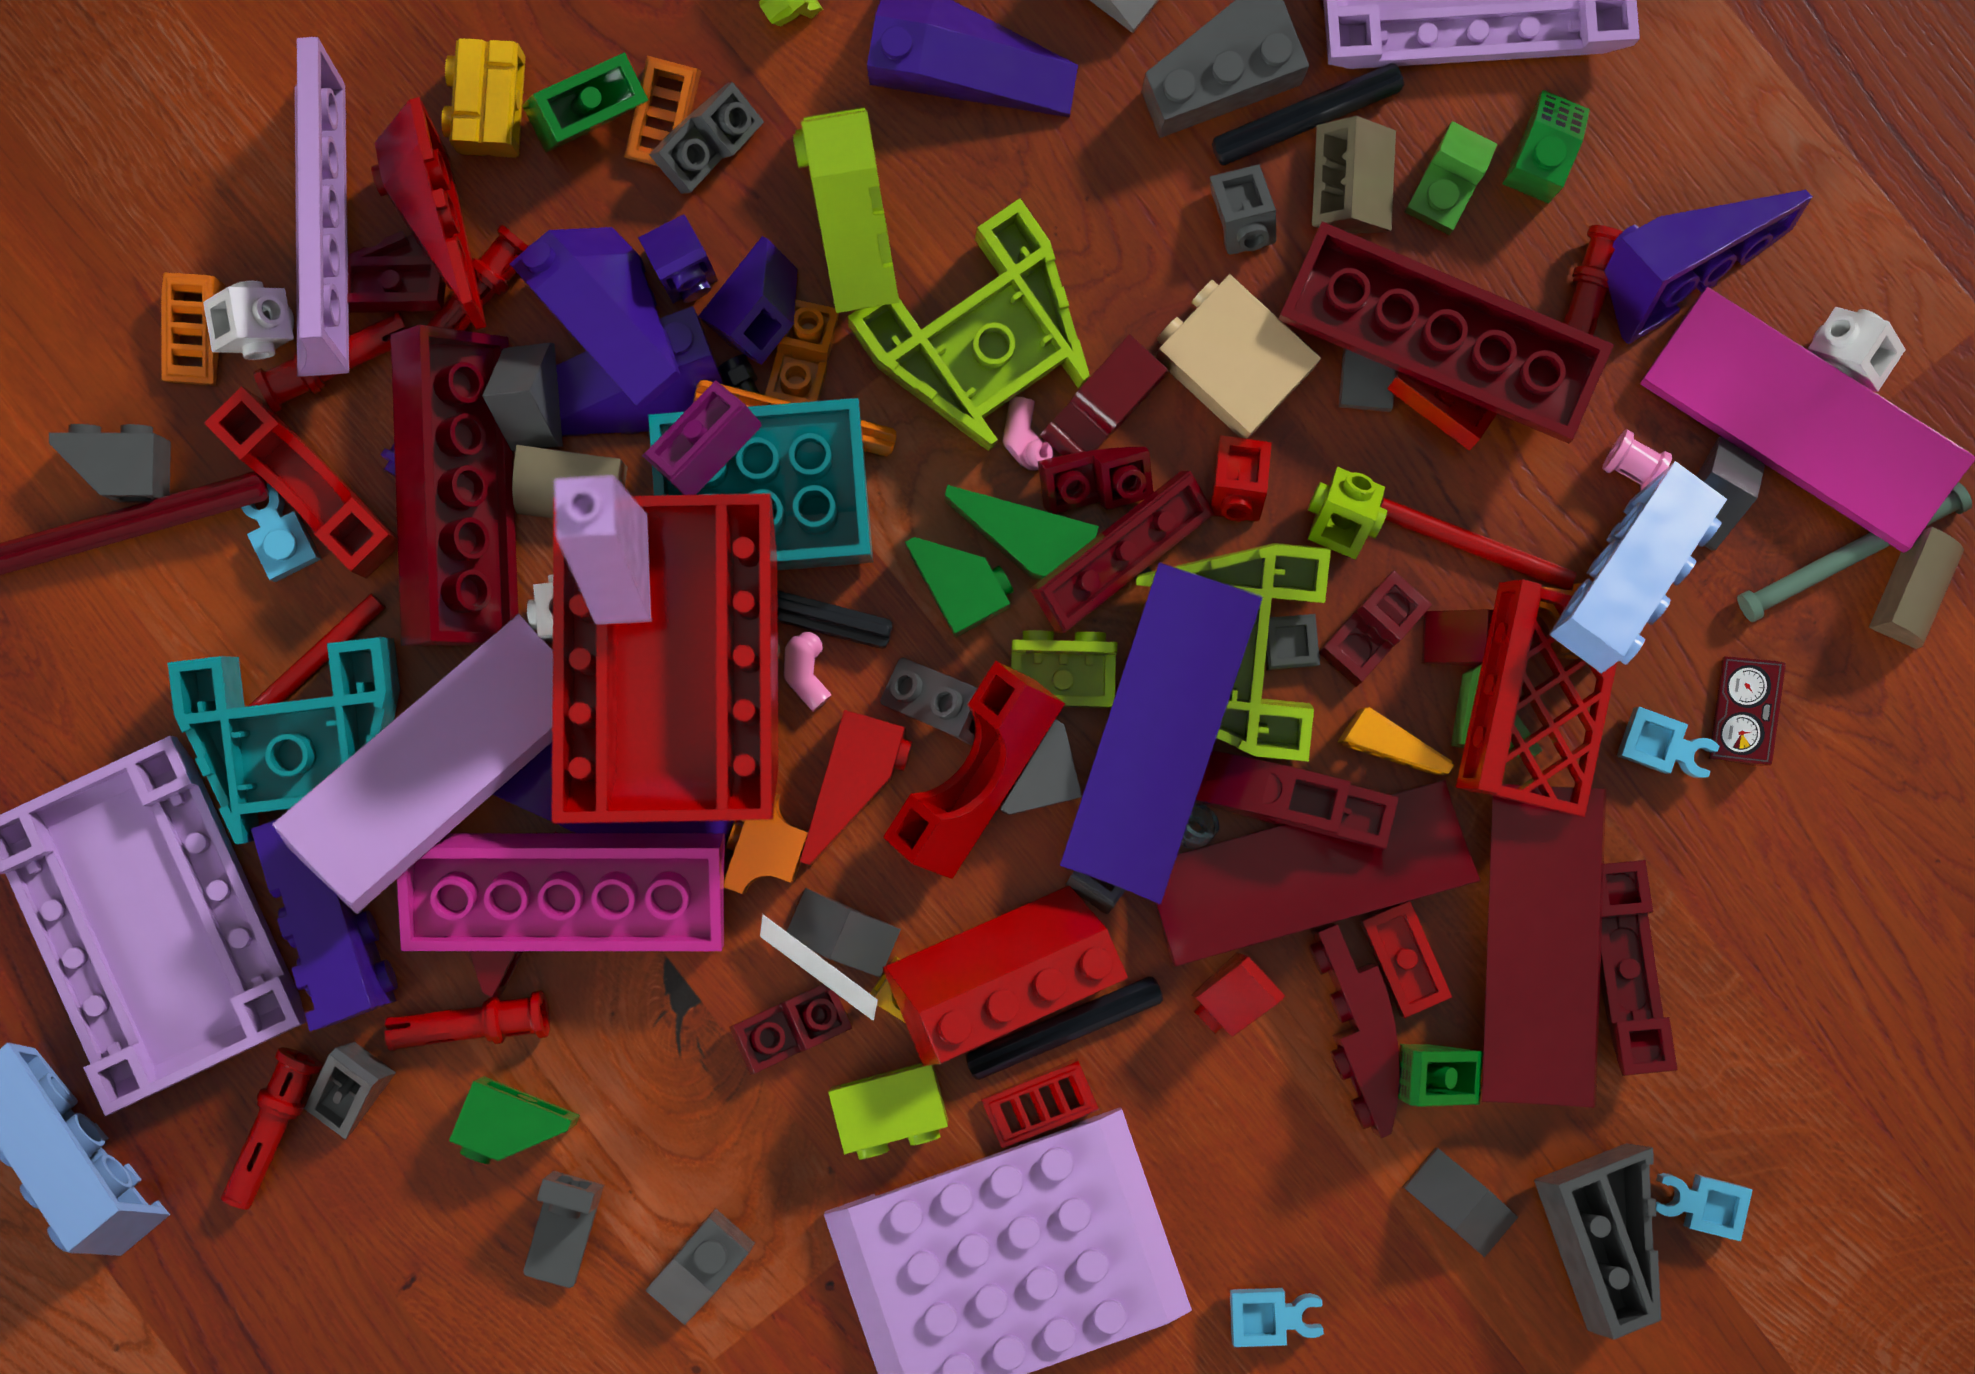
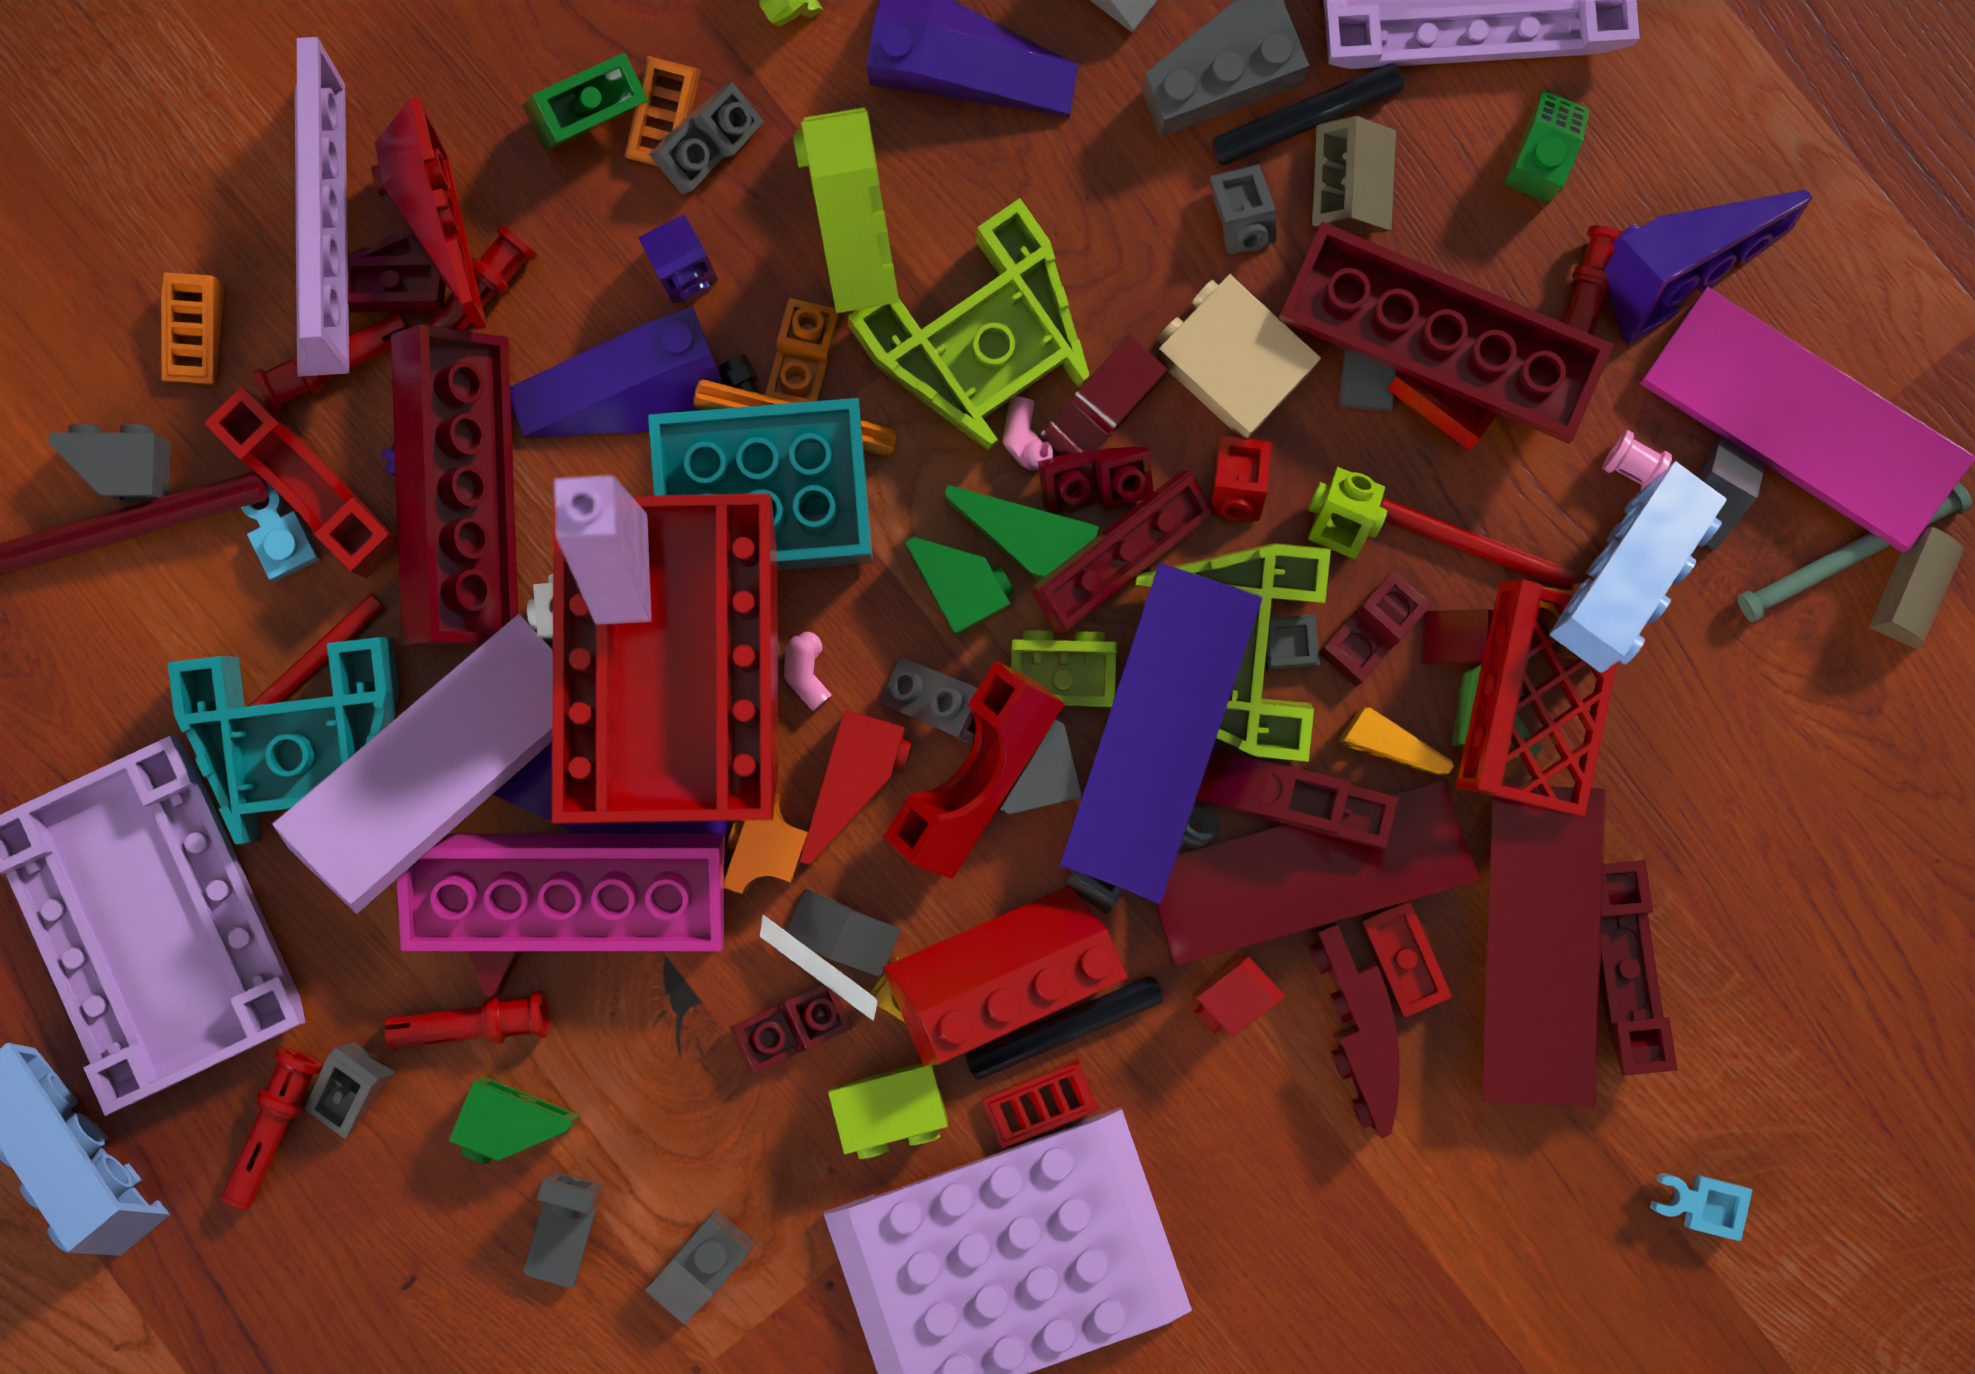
white brick [203,281,294,360] -> none
dark purple wedge [251,818,398,1032] -> none
yellow brick [441,38,526,158] -> none
dark grey slope [483,343,563,452] -> none
dark purple wedge [510,227,681,411] -> none
dark tan brick [512,445,628,519] -> none
magenta slope [642,380,761,495] -> none
dark purple slope [698,236,798,365] -> none
black axle [777,590,893,649] -> none
medium azure plate [1230,1288,1324,1347] -> none
green slope [1398,1044,1483,1107] -> none
dark grey slope [1403,1147,1518,1257] -> none
bright green slope [1405,121,1497,235] -> none
dark grey wedge [1534,1143,1661,1340] -> none
medium azure plate [1617,706,1720,778] -> none
slope [1709,656,1785,767] -> none
white brick [1808,307,1906,392] -> none

